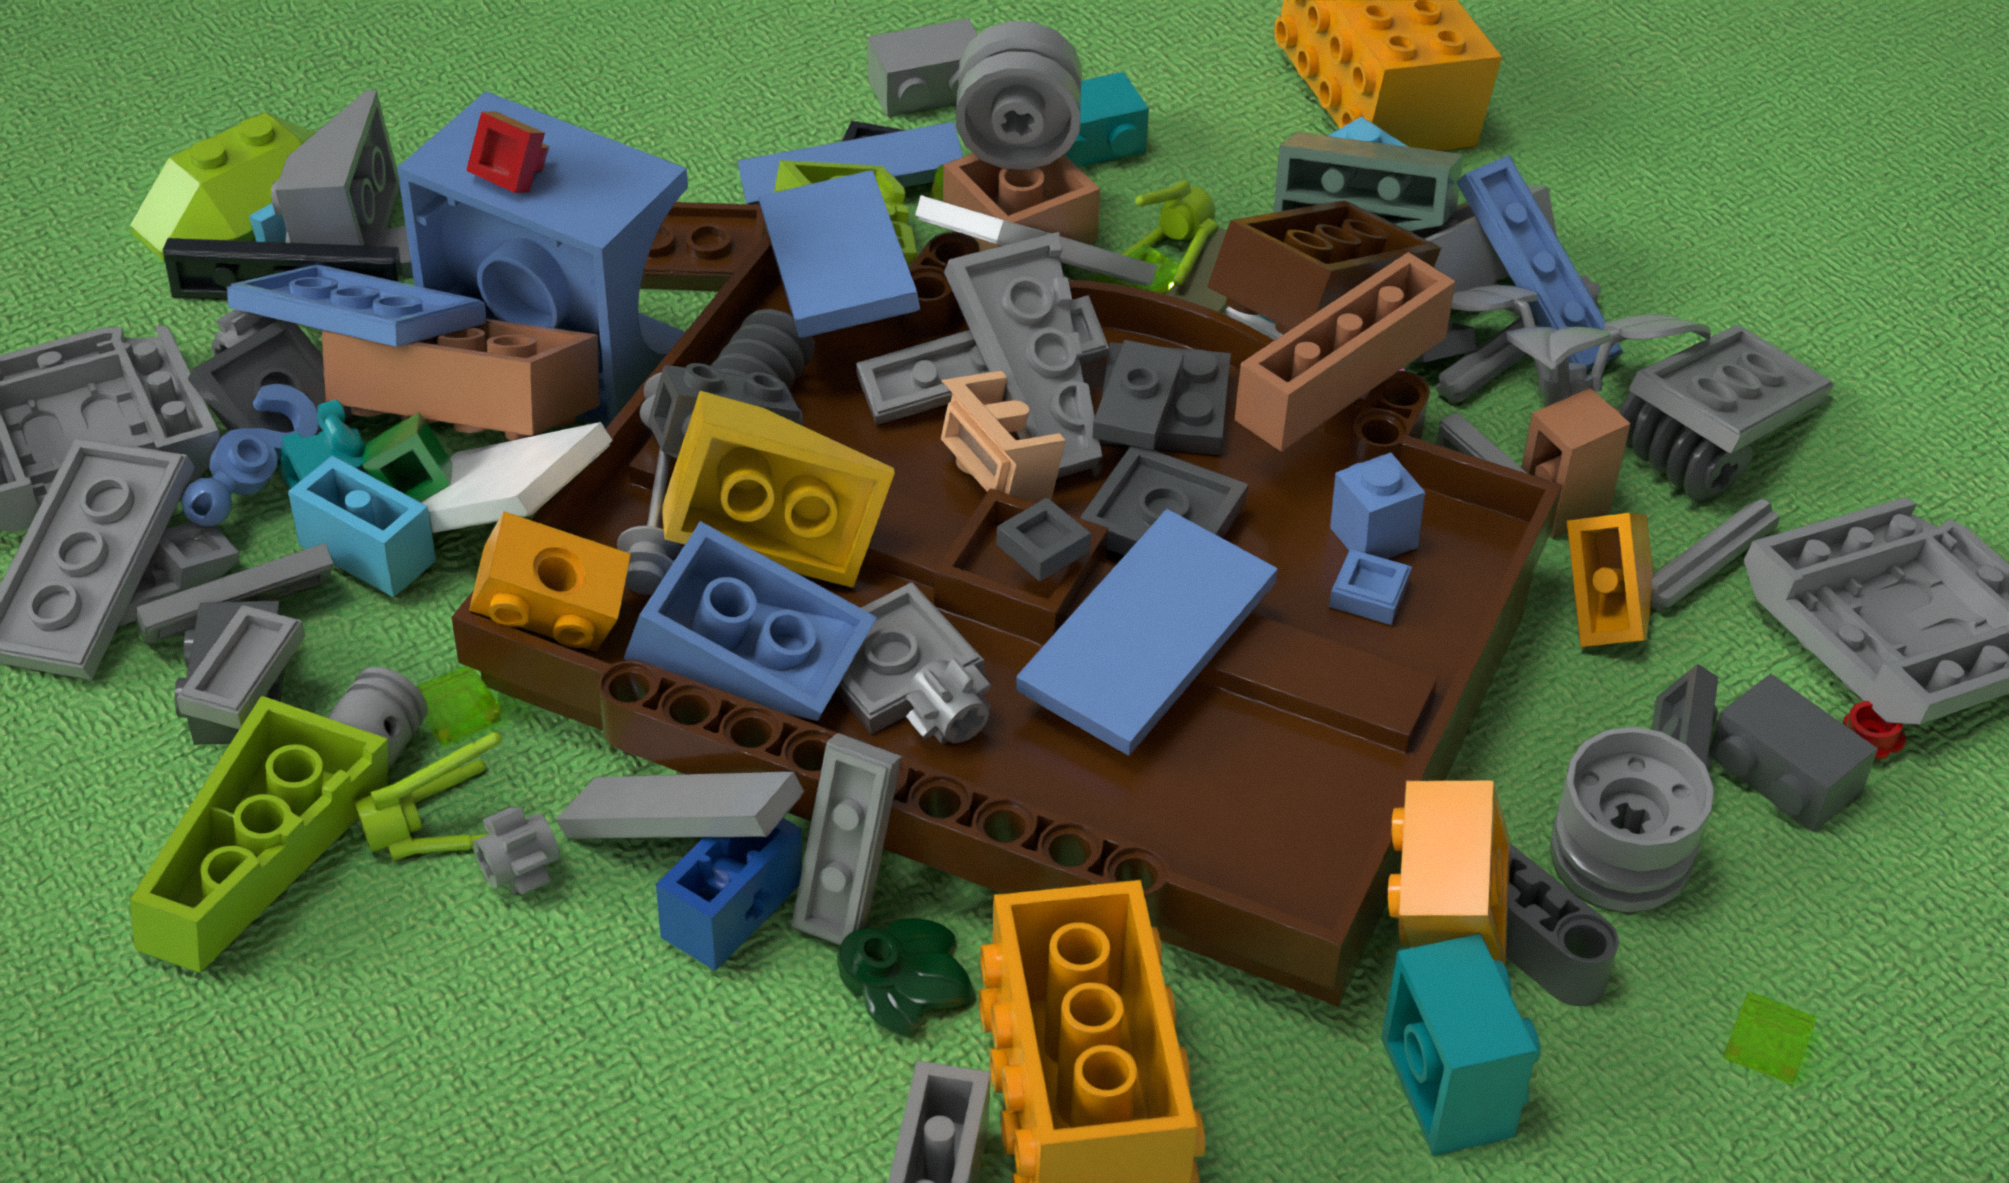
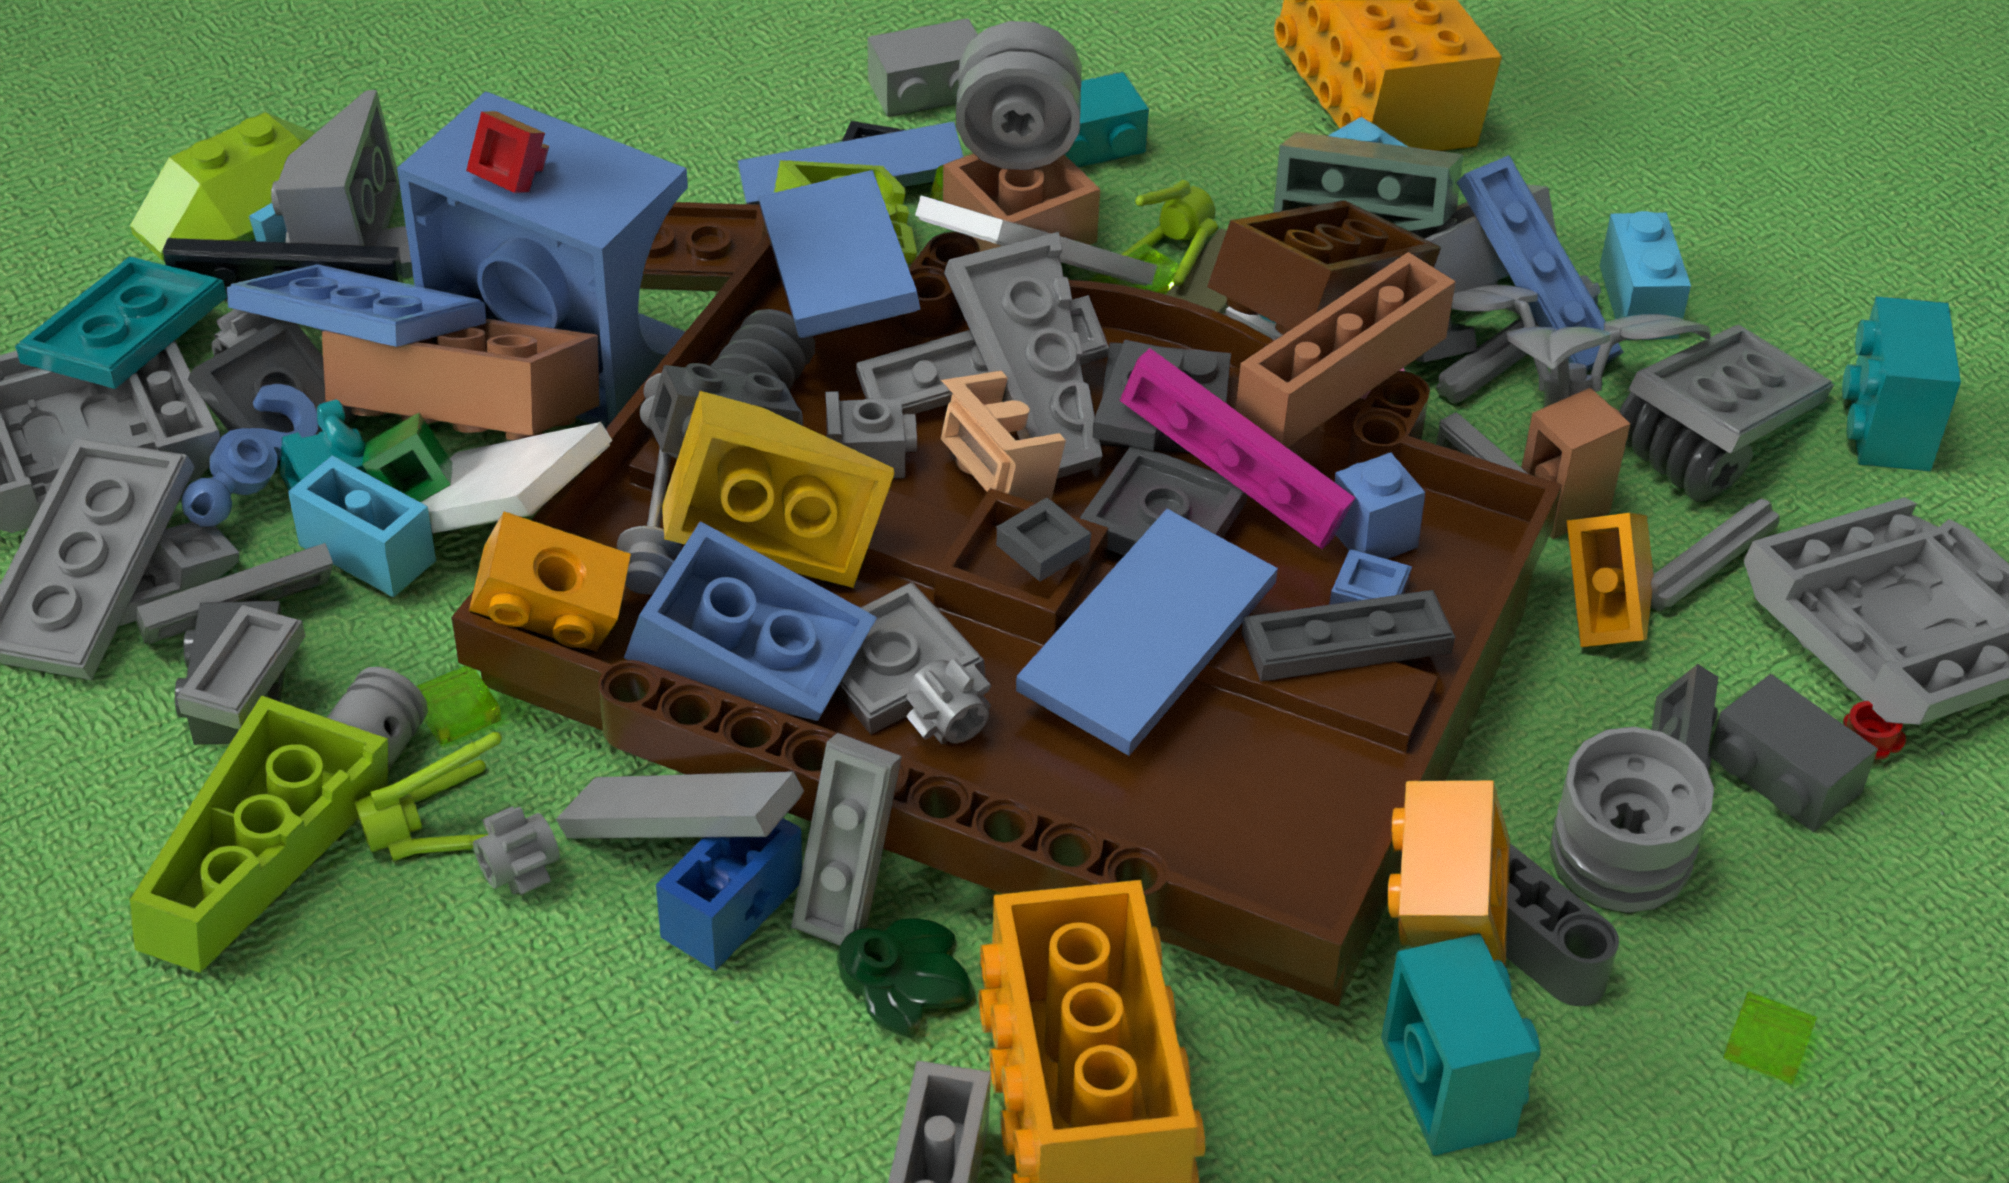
none -> teal tile [15,256,227,389]
none -> light grey brick [826,392,917,478]
none -> dark pink tile [1119,348,1355,550]
none -> dark grey tile [1241,590,1455,681]
none -> medium azure brick [1599,211,1691,340]
none -> teal brick [1842,296,1961,471]

